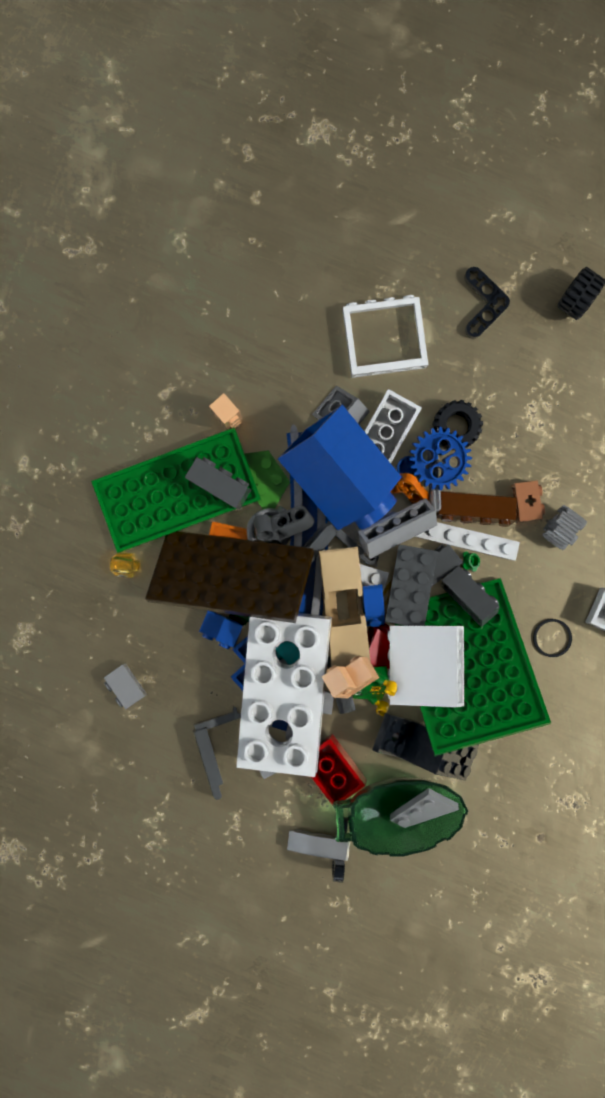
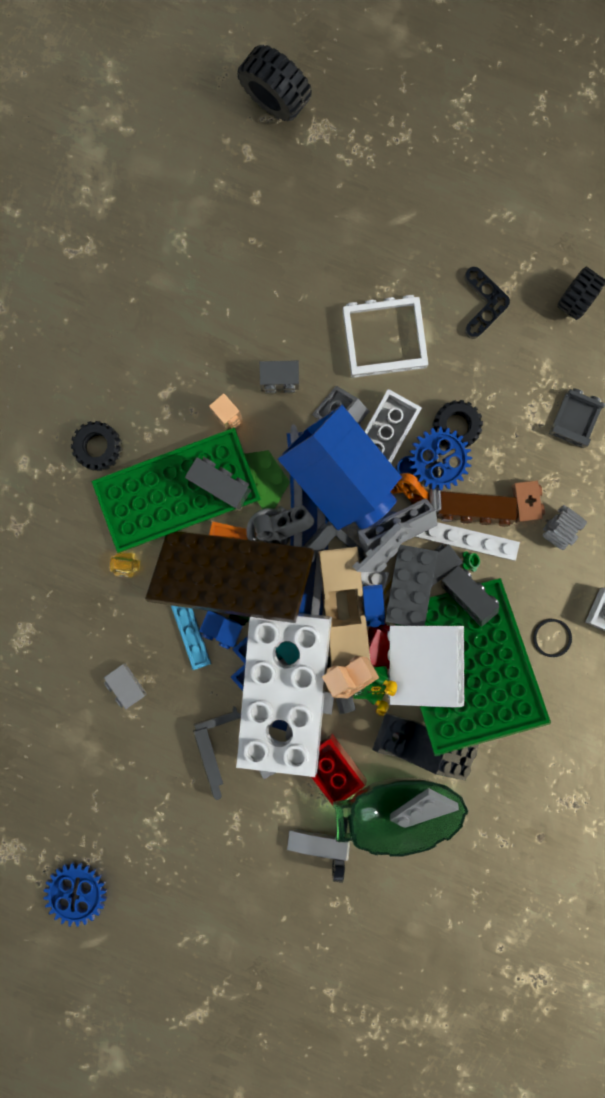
none -> blue gear [43,862,107,927]
none -> black tyre [71,421,122,471]
none -> medium azure tile [171,605,212,670]
none -> black tyre [237,45,312,121]
none -> dark grey brick [259,360,299,394]
none -> light grey wing [352,522,413,573]
none -> dark grey panel [549,388,605,448]

